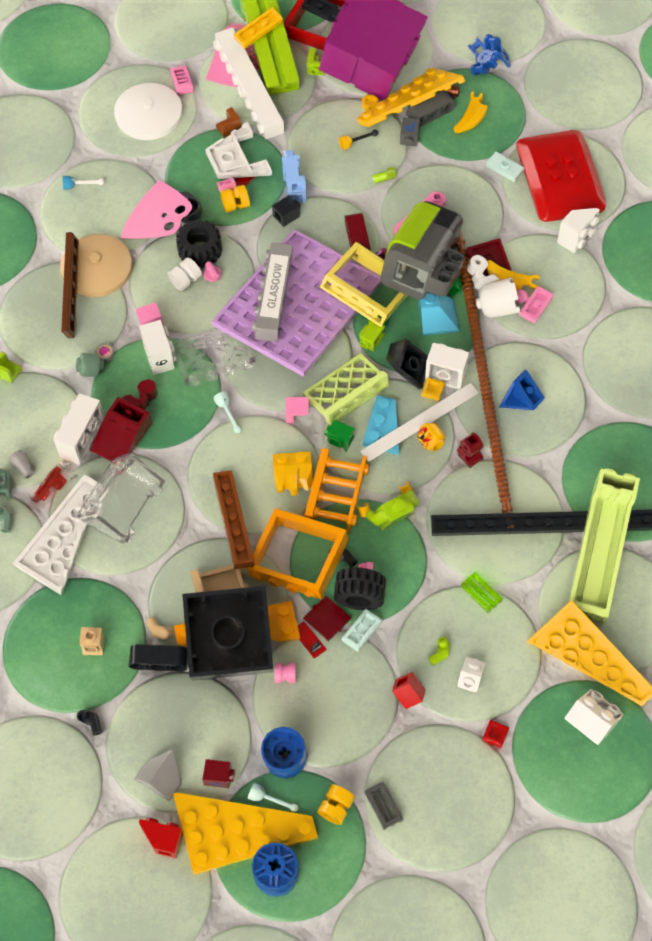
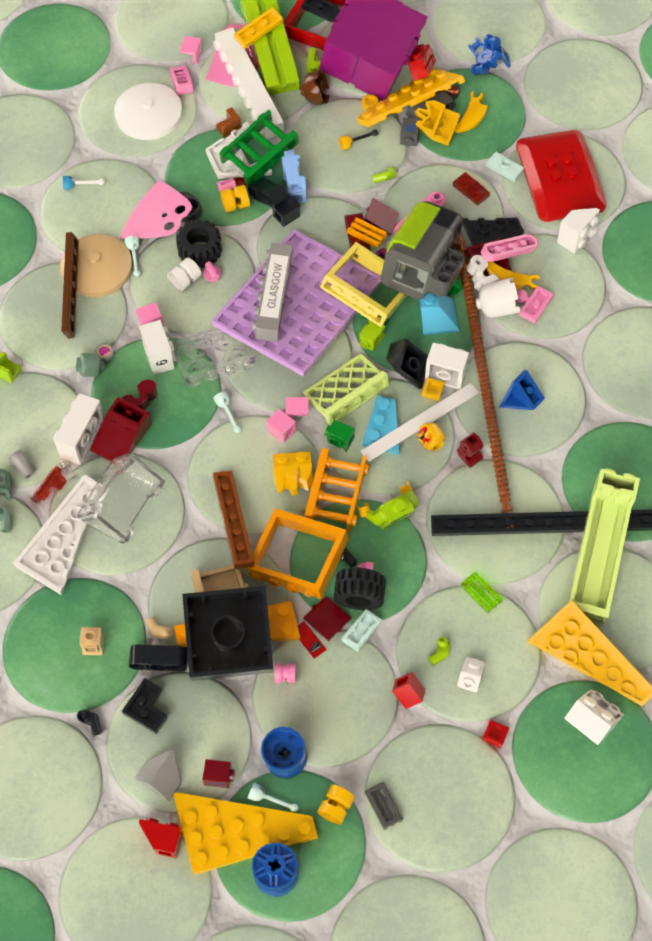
none -> black plate [121,678,168,734]
none -> light aqua hinge [125,236,141,277]
none -> bright pink panel [180,36,202,64]
none -> green fence [219,109,299,186]
none -> black beam [248,178,288,208]
none -> bright pink panel [266,409,296,443]
none -> reddish brown cylinder [300,70,330,105]
none -> light orange tile [347,217,387,248]
none -> piece [364,198,399,236]
none -> red brick [407,44,436,80]
none -> yellow plate [415,100,461,146]
none -> clear red hinge [453,172,490,206]
none -> black wing [463,218,524,246]
none -> bright pink plate [481,234,538,262]

